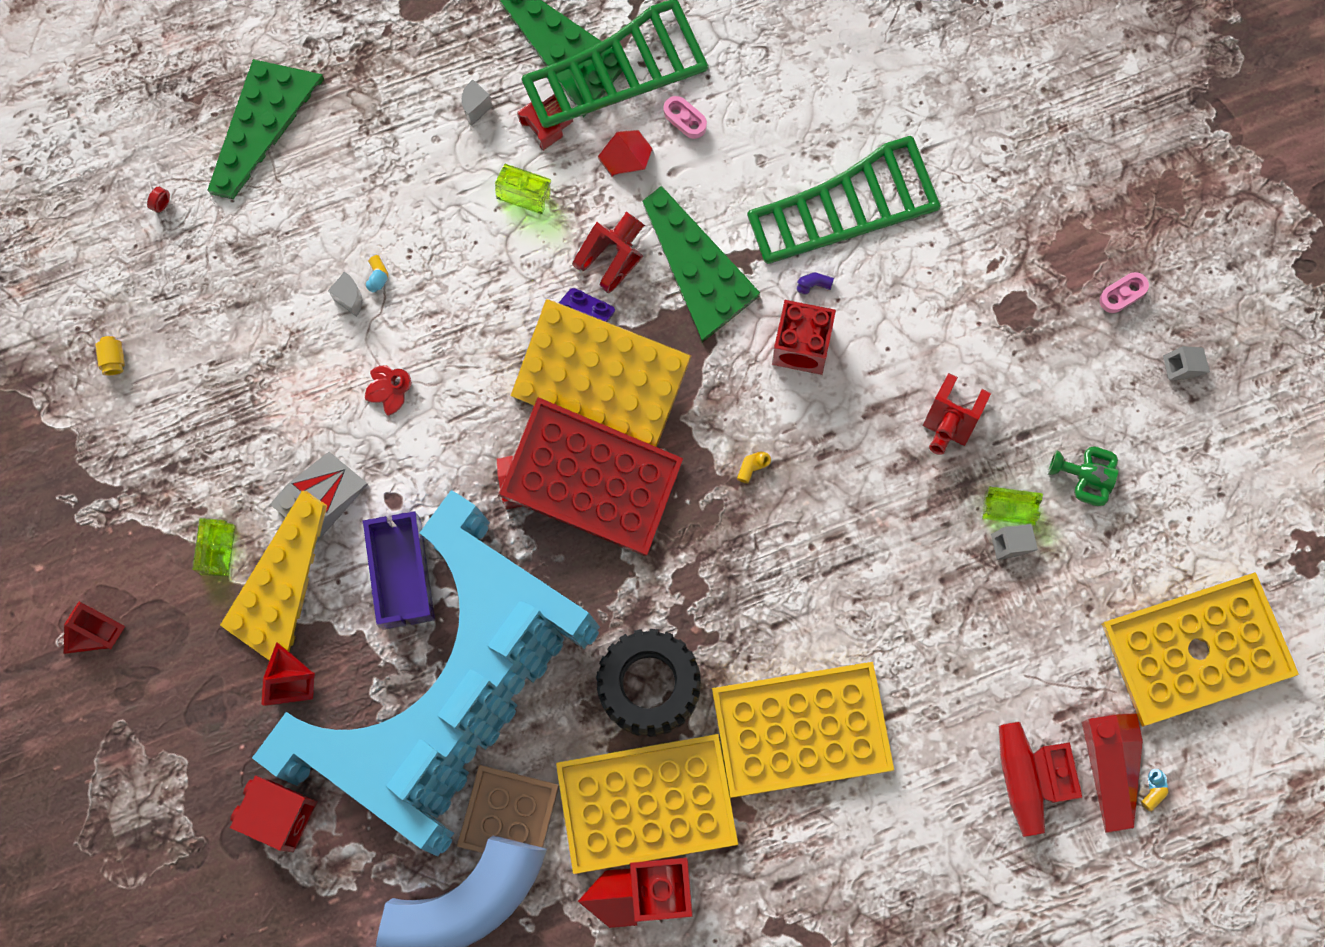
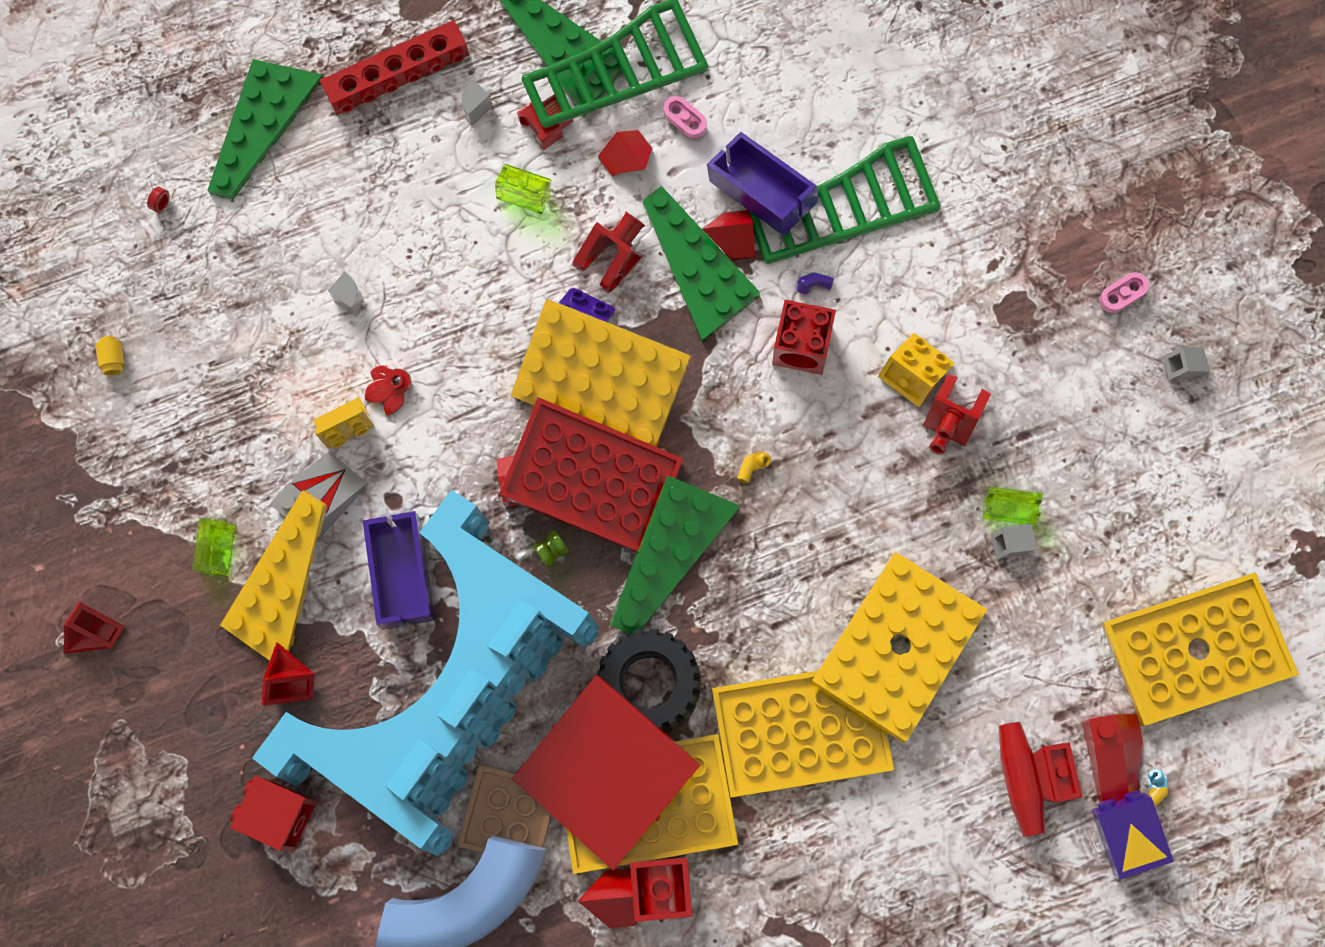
medium azure arm [366,255,388,293] -> none
green piece [1048,446,1118,507] -> none
none -> yellow bracket [313,397,374,449]
none -> red brick [320,20,470,115]
none -> red piece [512,674,701,870]
none -> clear neon green wheel [532,530,569,567]
none -> green wing [609,476,740,634]
none -> red slope [702,210,755,261]
none -> dark purple piece [707,132,818,236]
none -> yellow plate [811,552,987,744]
none -> yellow bracket [878,333,954,407]
none -> dark purple brick [1091,790,1174,879]

